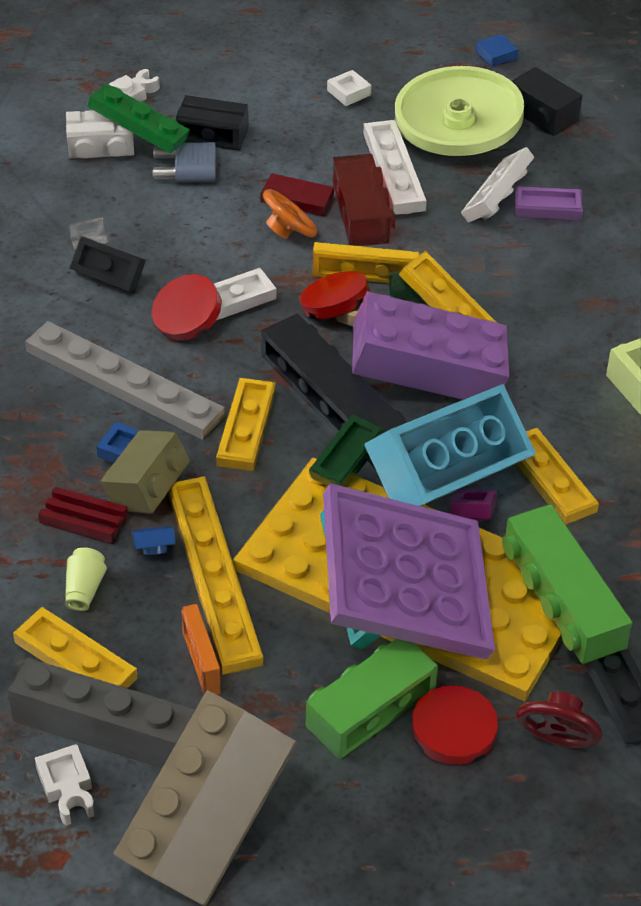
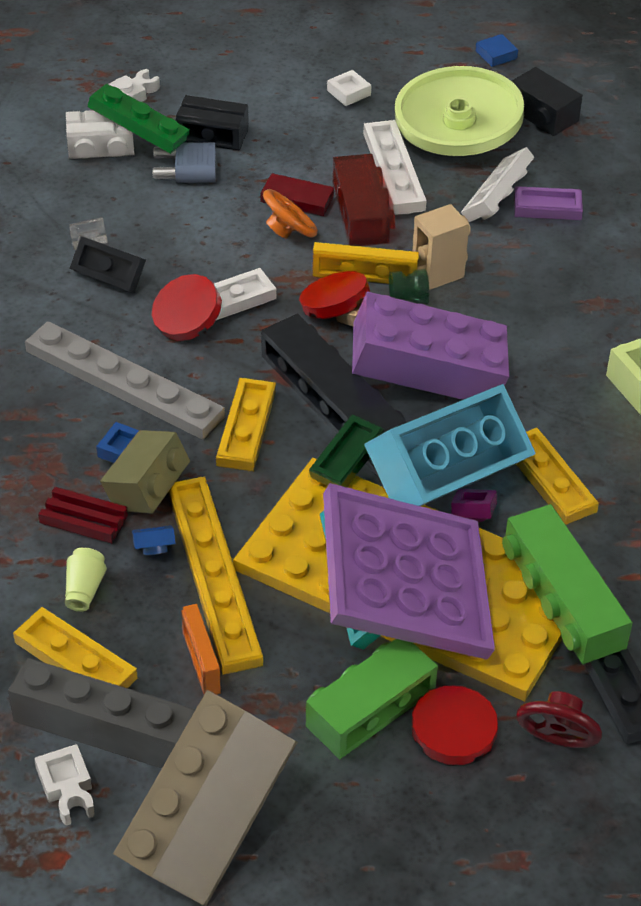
yellow tile [399,251,497,323] -> none
none -> tan brick [412,204,470,290]

